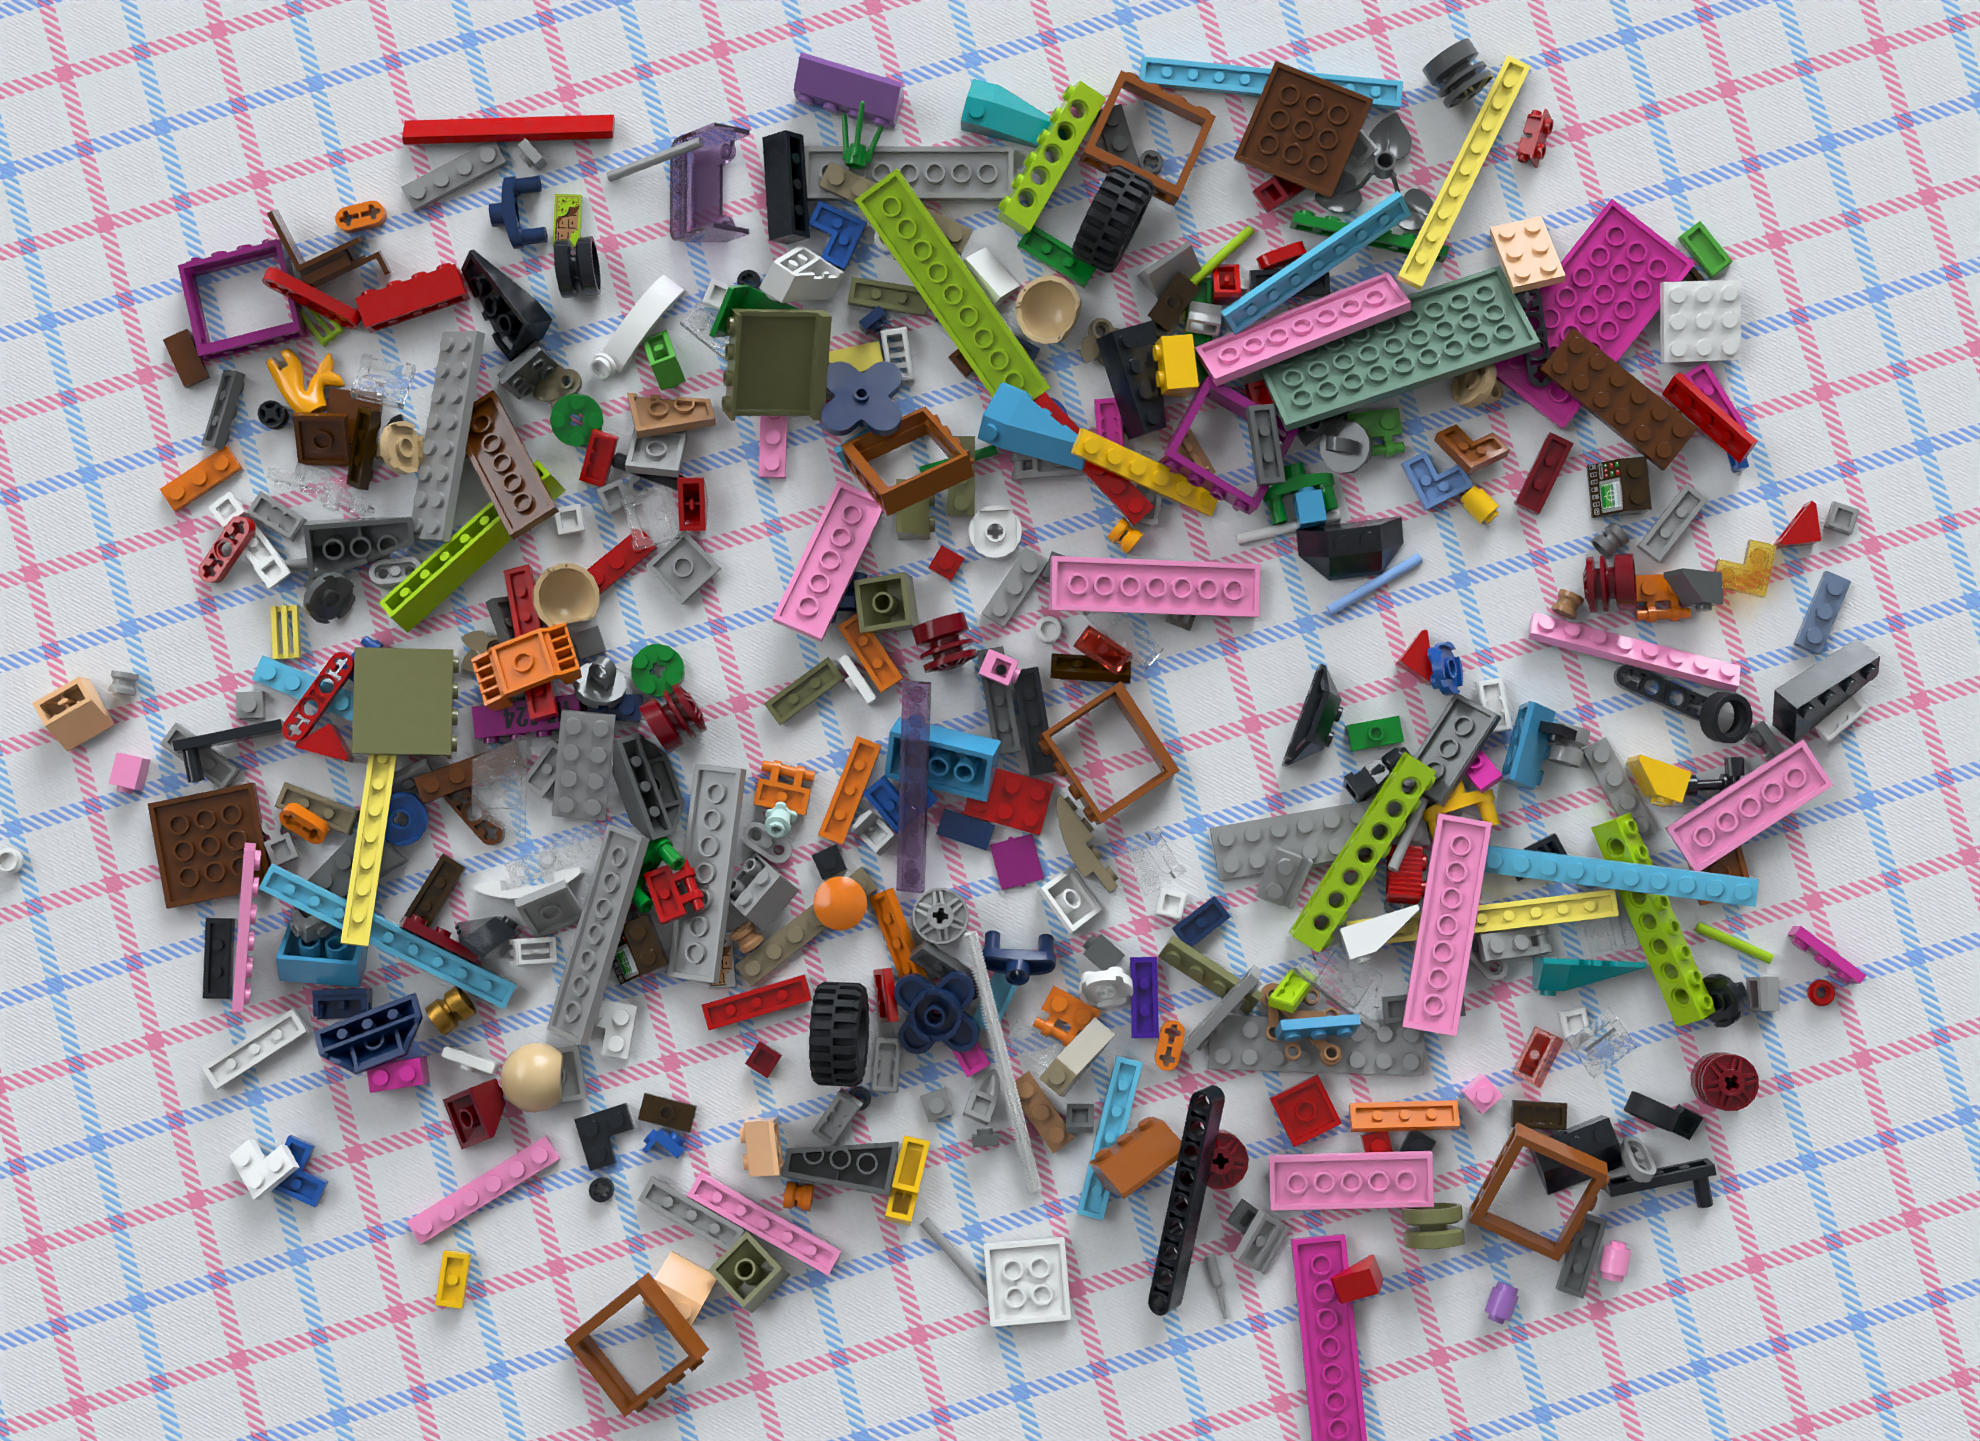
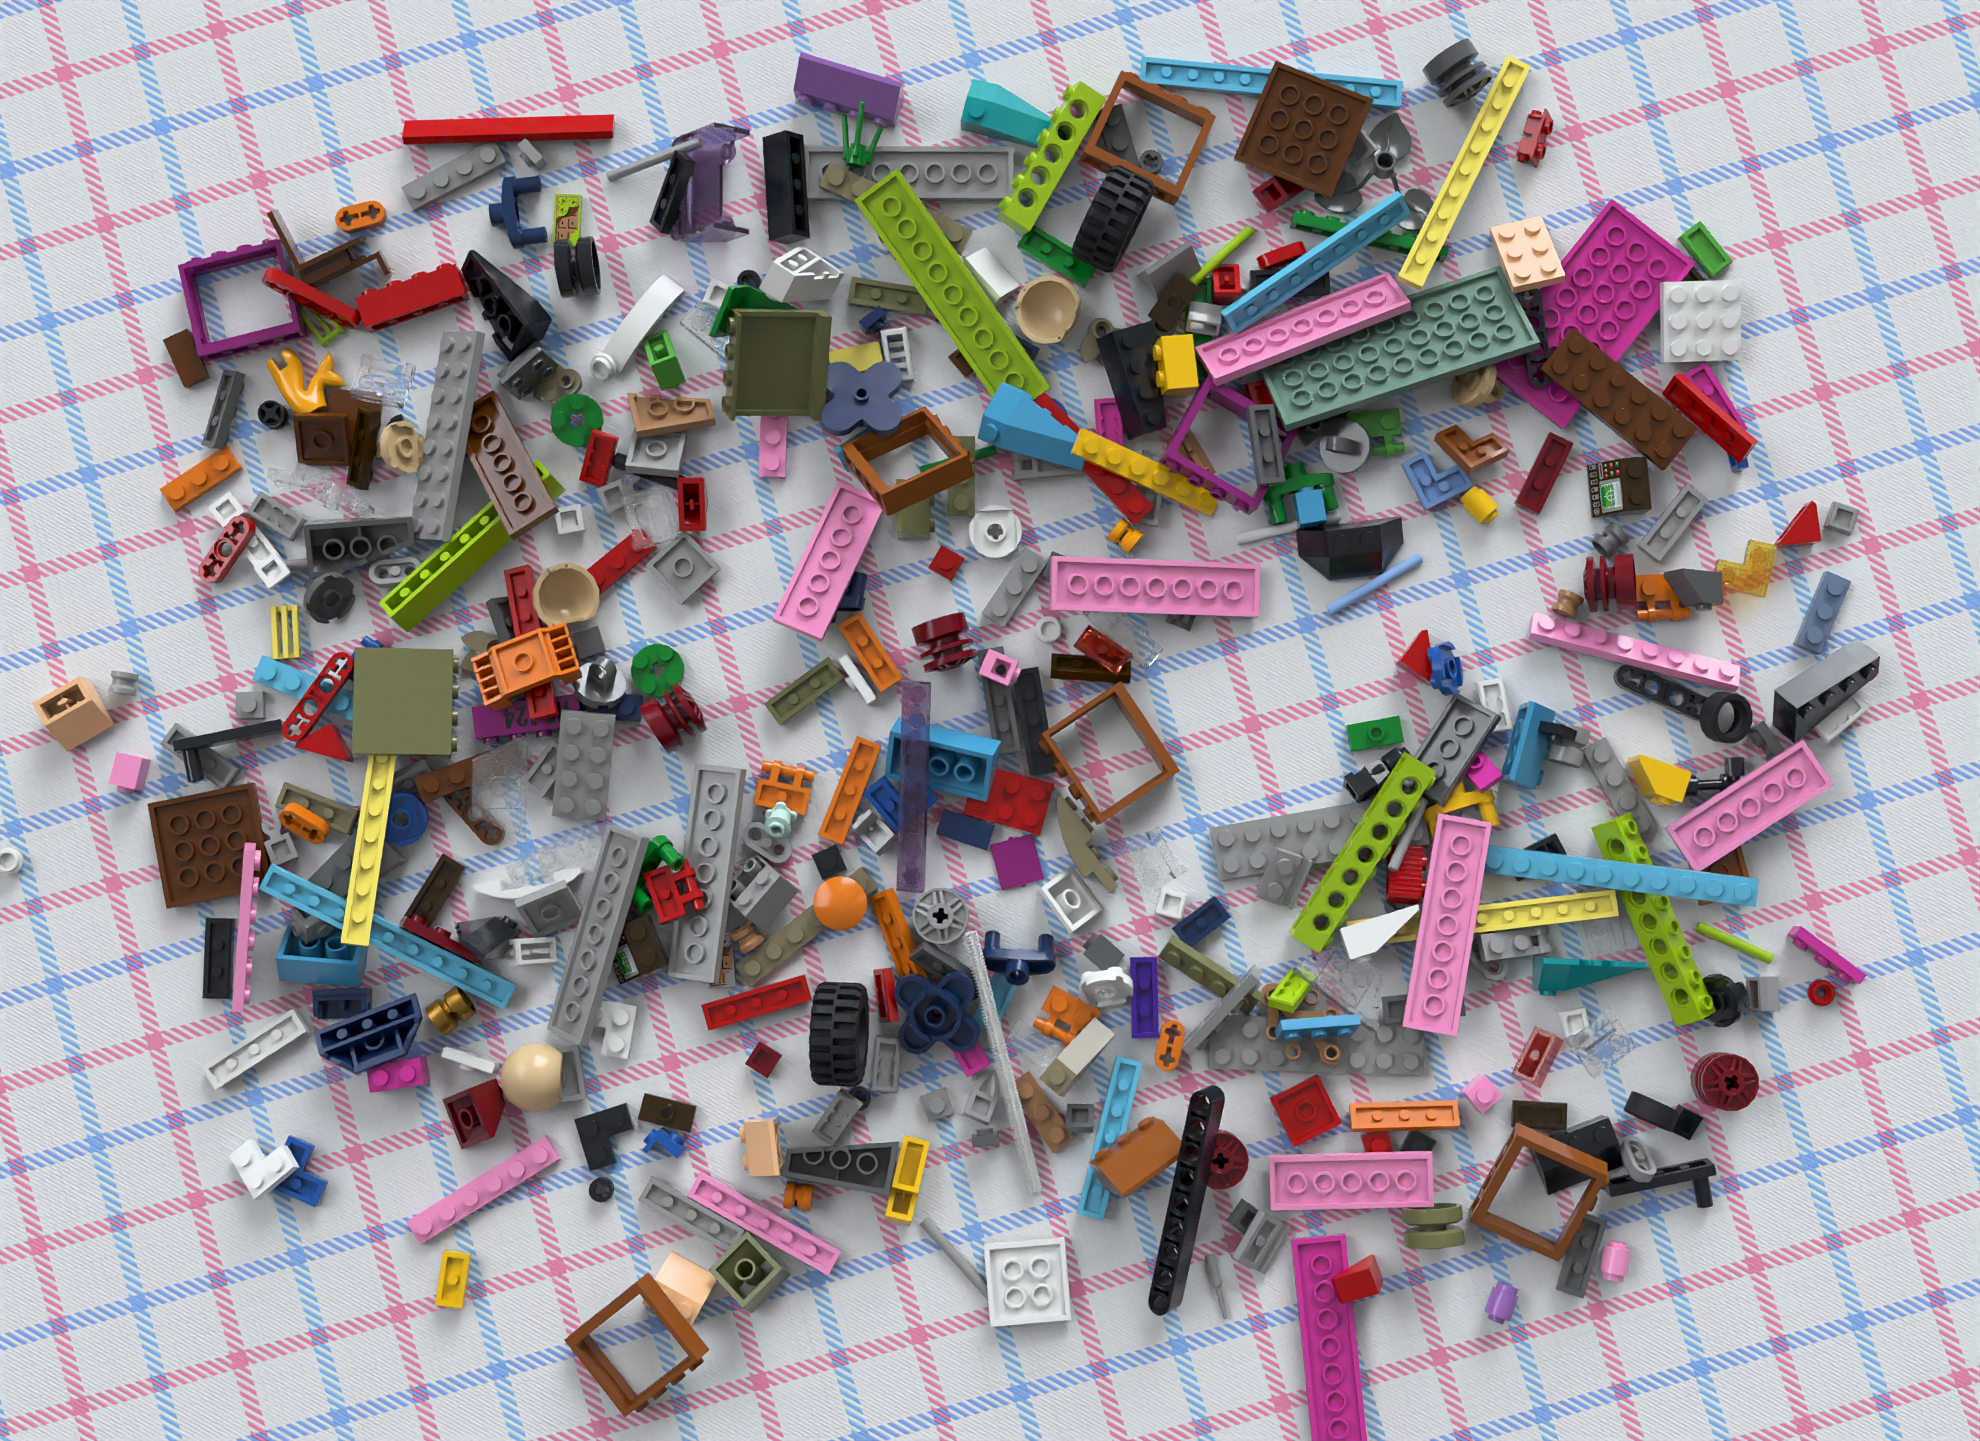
dark grey wedge [612,733,685,841] -> none
blue plate [809,200,867,271] -> none
olive slope [854,572,919,634] -> none
black wedge [1281,664,1343,767] -> none
none -> black plate [649,150,696,235]

